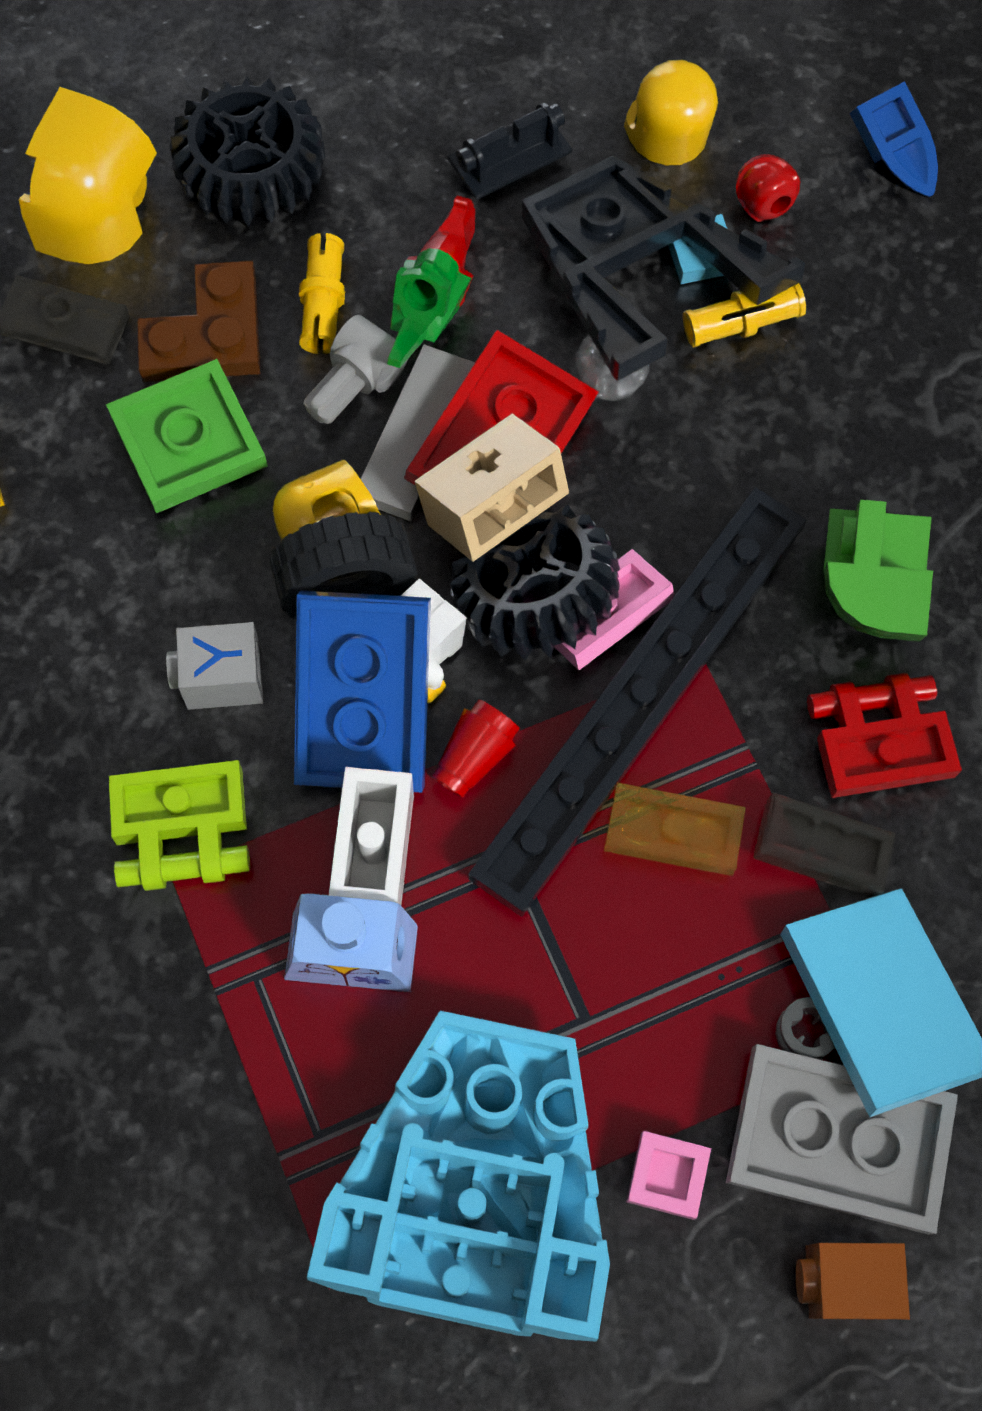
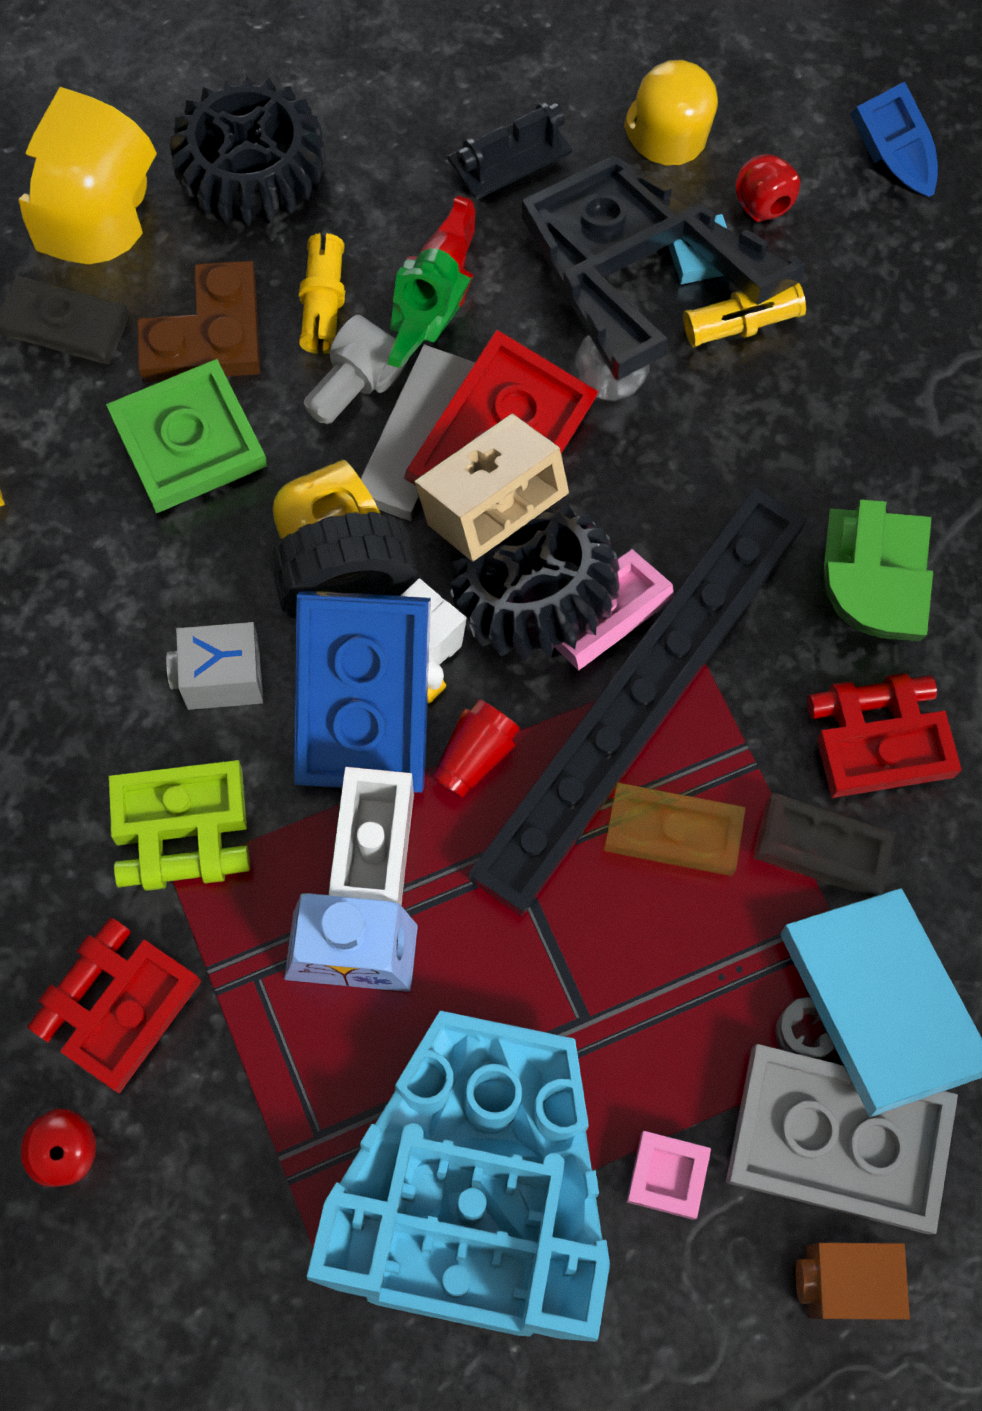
none -> red piece [21,1108,96,1187]
none -> red plate [26,917,202,1094]

